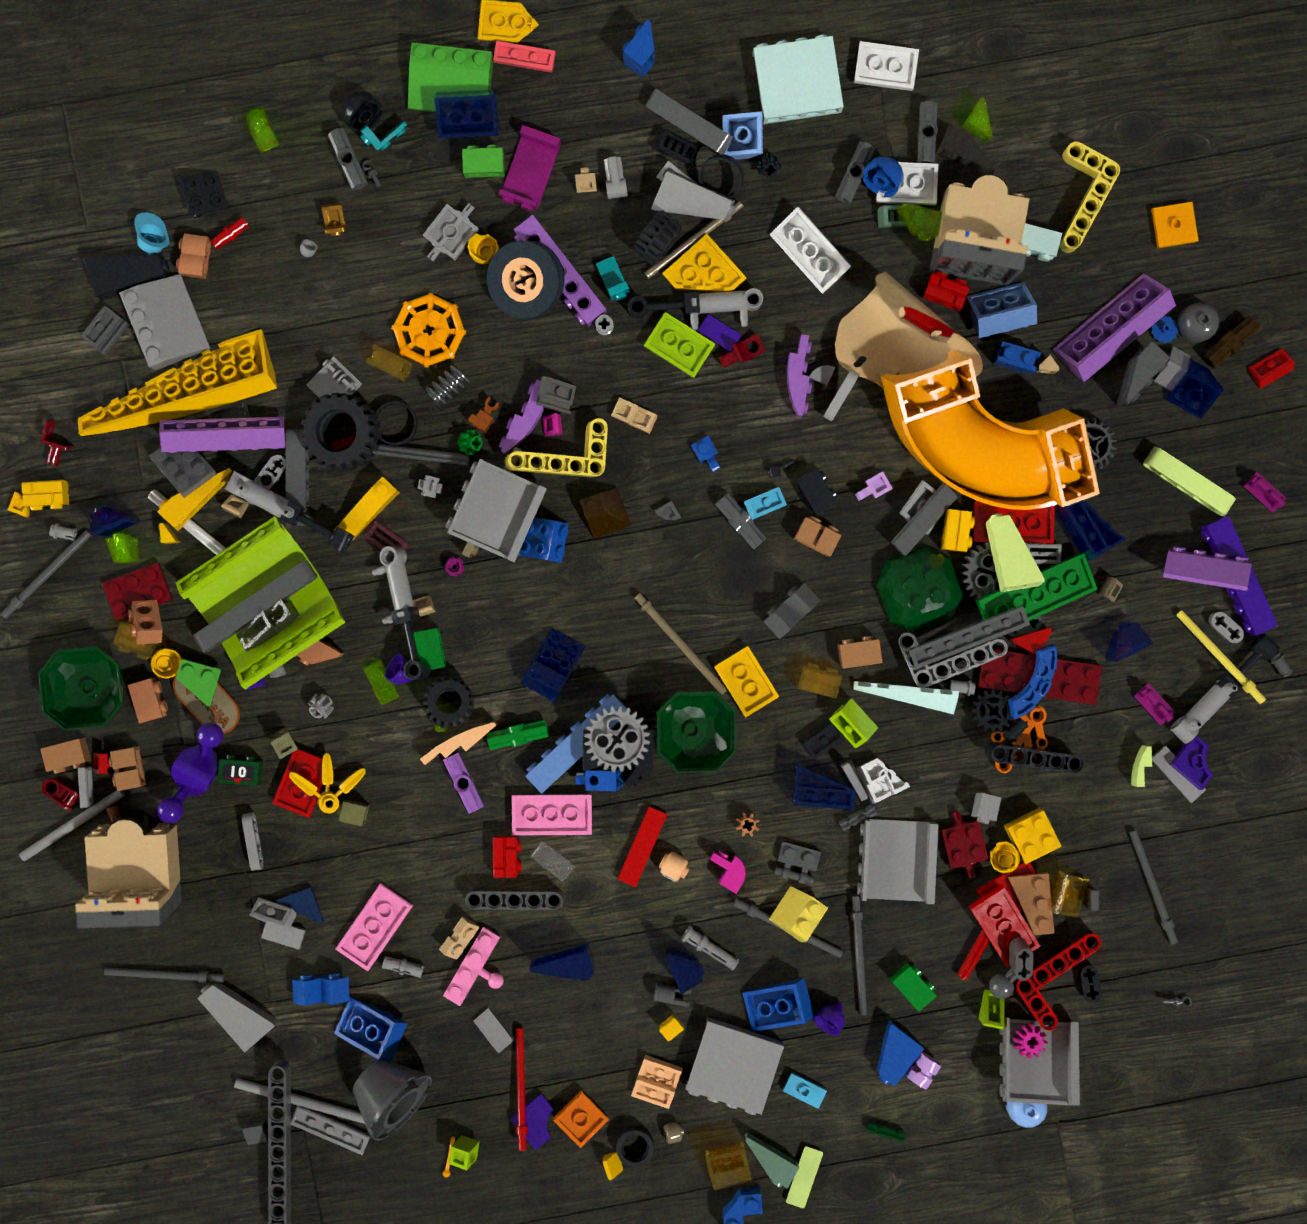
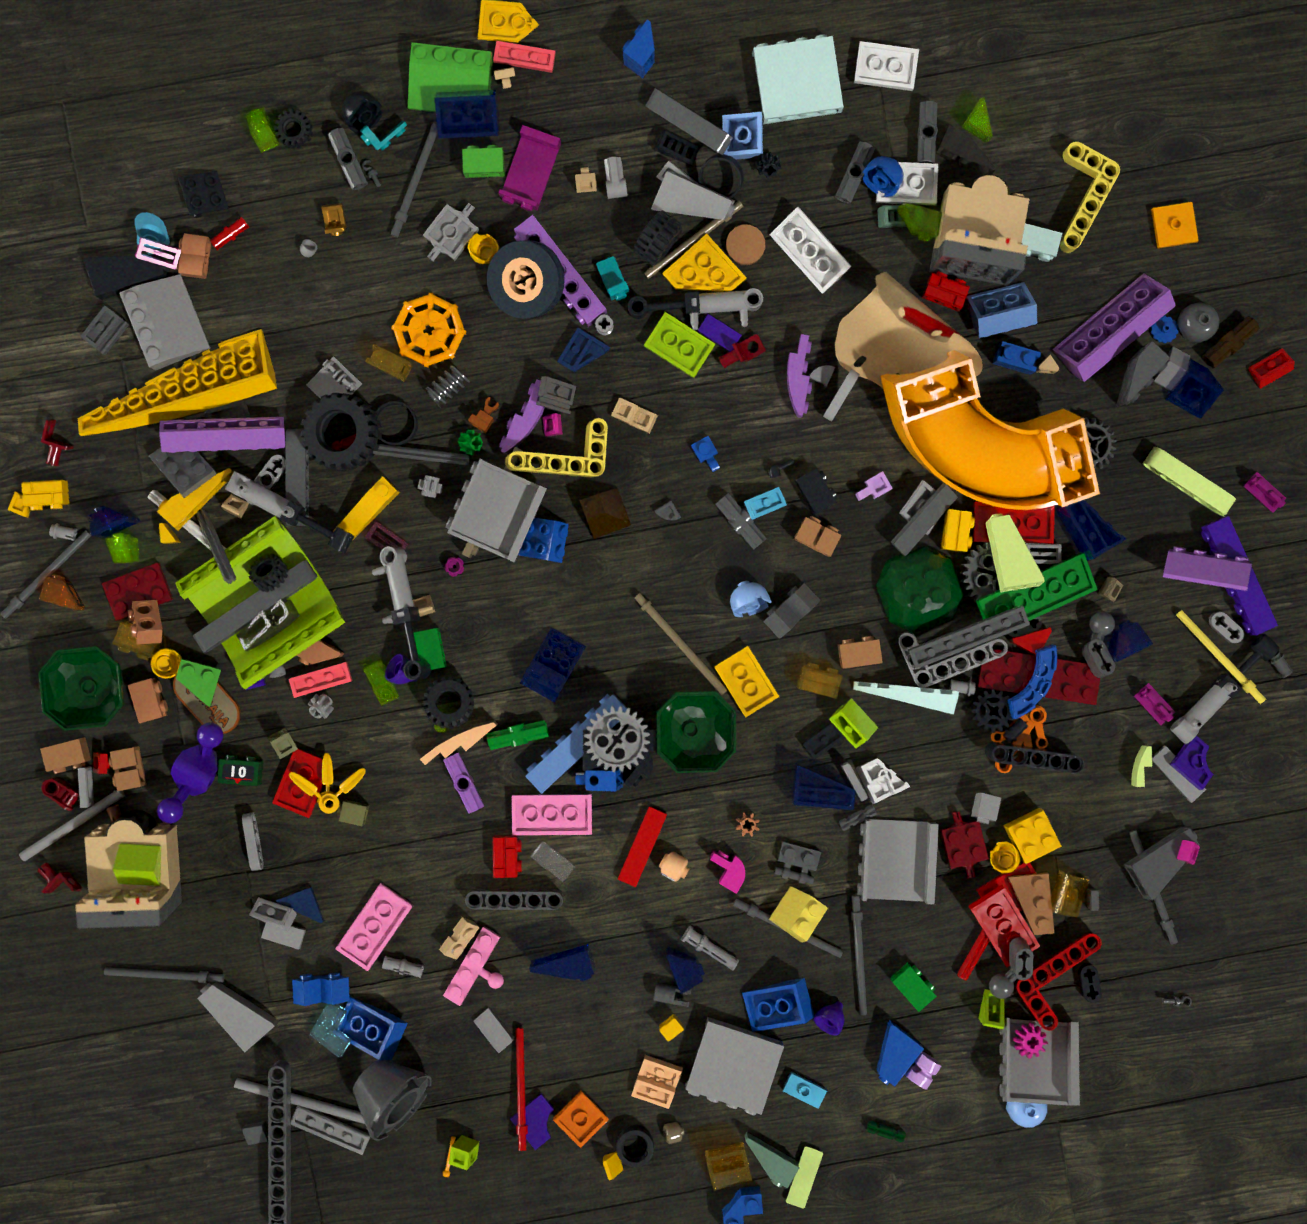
none -> dark red bracket [37,863,83,894]
none -> clear orange slope [39,574,85,610]
none -> lime slope [113,843,161,886]
none -> tile [135,237,181,270]
none -> dark grey axle [196,509,236,584]
none -> black tyre [248,554,288,592]
none -> black tyre [274,109,313,149]
none -> coral plate [289,662,353,698]
none -> clear light blue plate [309,1004,352,1057]
none -> dark grey bar [391,123,440,238]
none -> tan tile [494,67,515,89]
none -> dark blue wing [557,328,611,373]
none -> medium nougat tile [726,225,765,265]
none -> light blue cylinder [730,581,771,617]
none -> dark grey beam [1082,611,1115,678]
none -> dark grey slope [1124,827,1200,900]
none -> dark pink slope [1177,840,1200,865]

